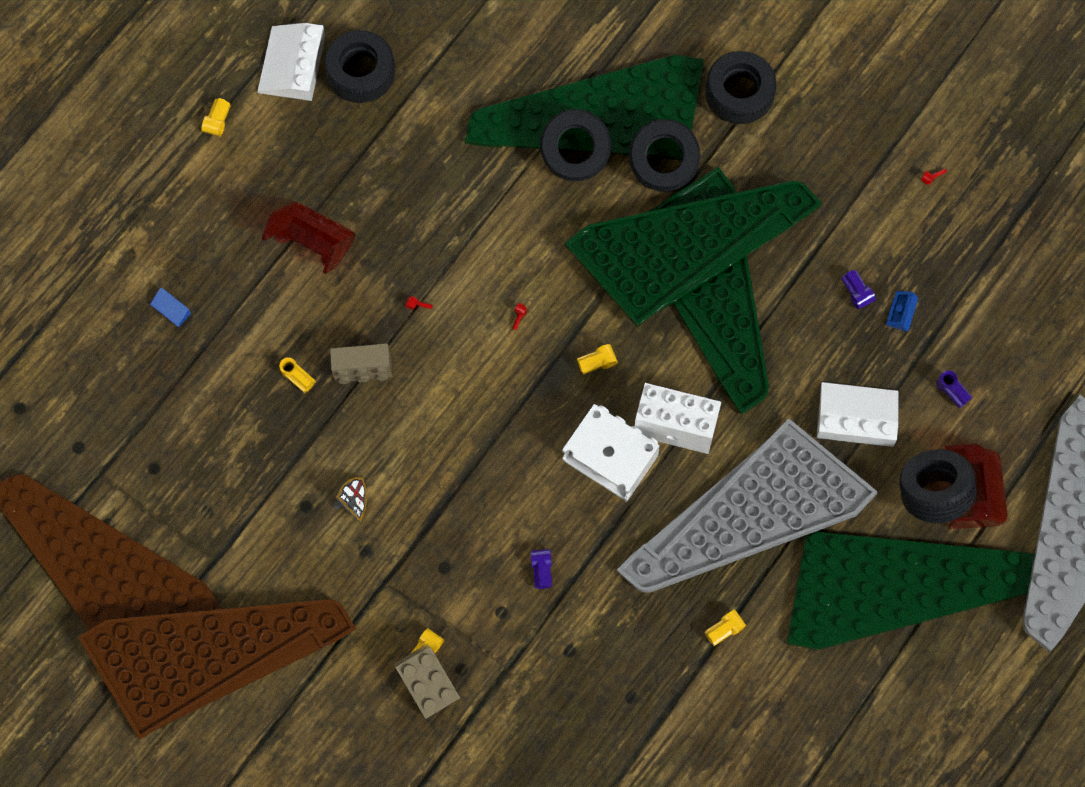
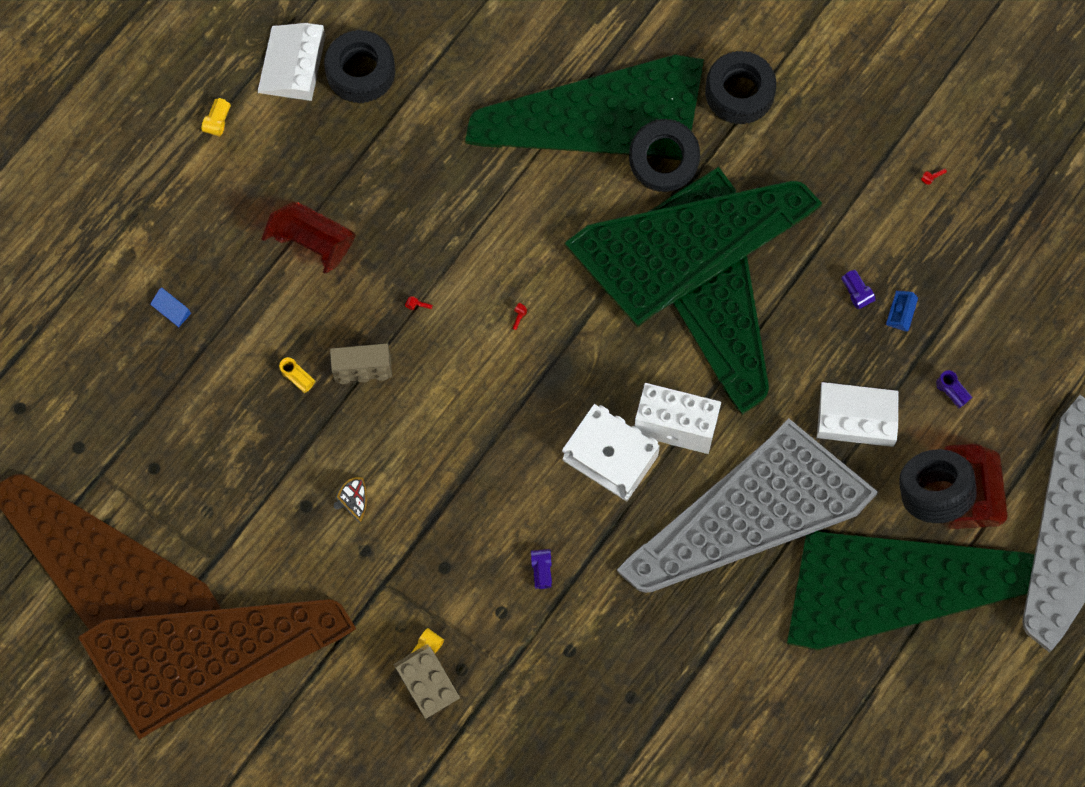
black tyre [540,109,611,182] -> none
yellow piece [577,344,618,375] -> none
yellow piece [704,609,747,646] -> none

